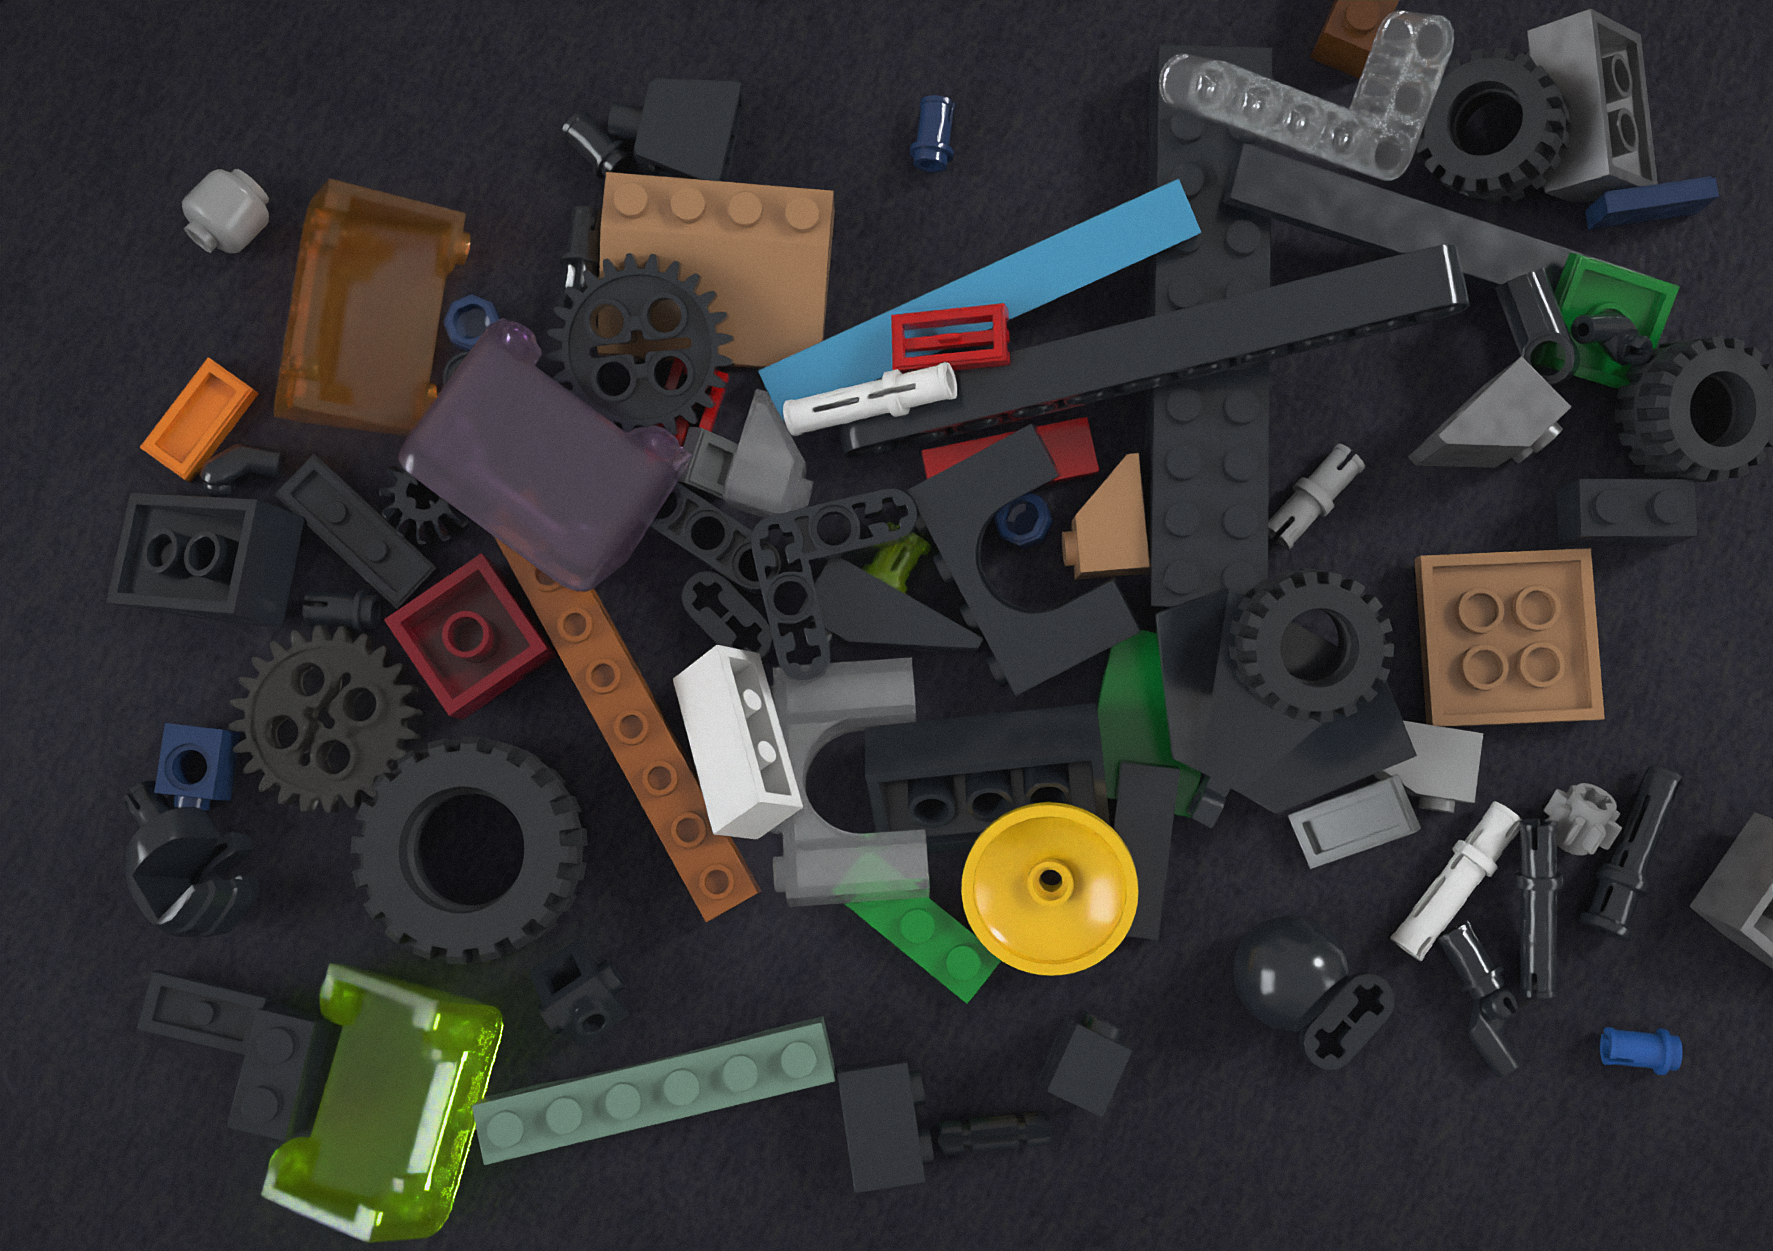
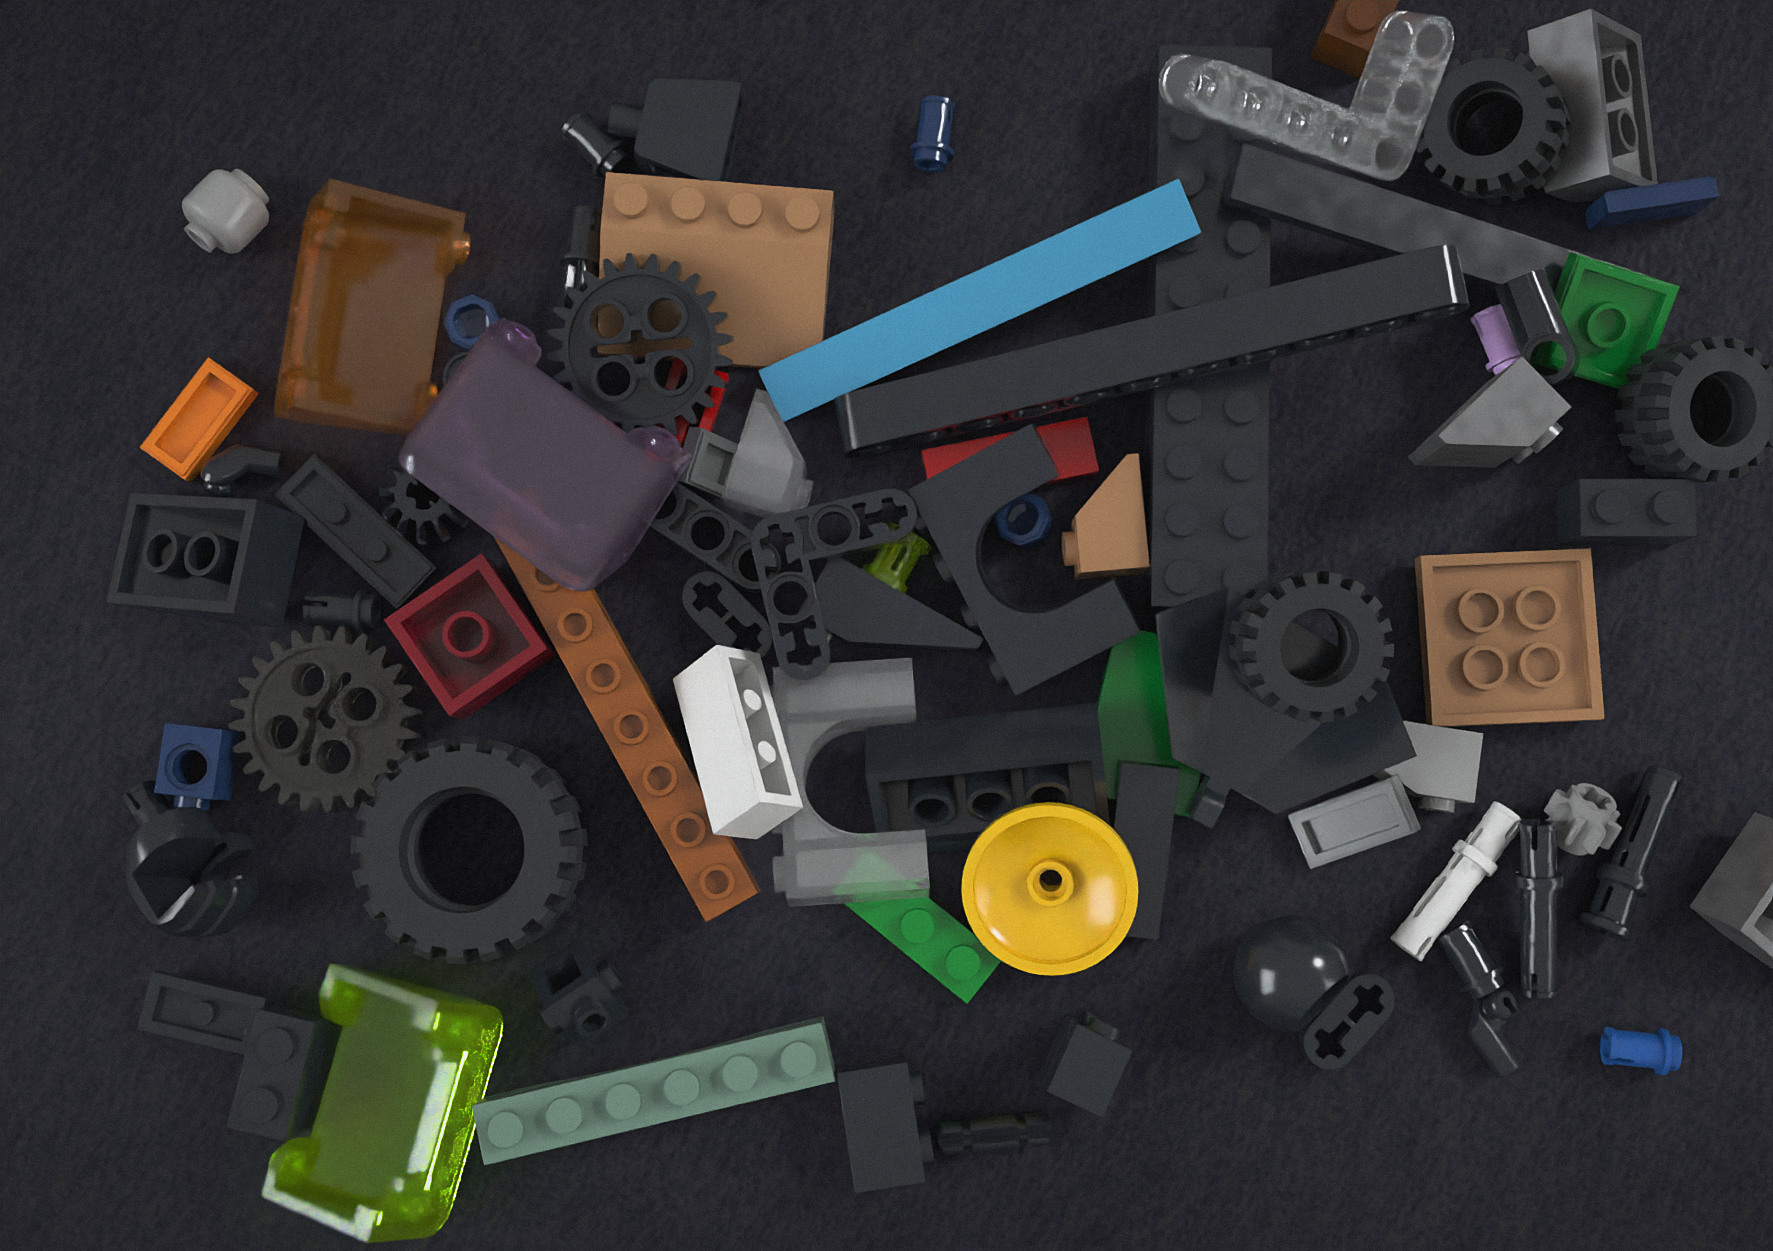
white pin [783,362,957,436] -> none
red tile [891,303,1010,374] -> none
light grey pin [1268,444,1365,550] -> none
black arm [1571,313,1653,366] -> none
none -> lavender pin [1471,304,1521,376]

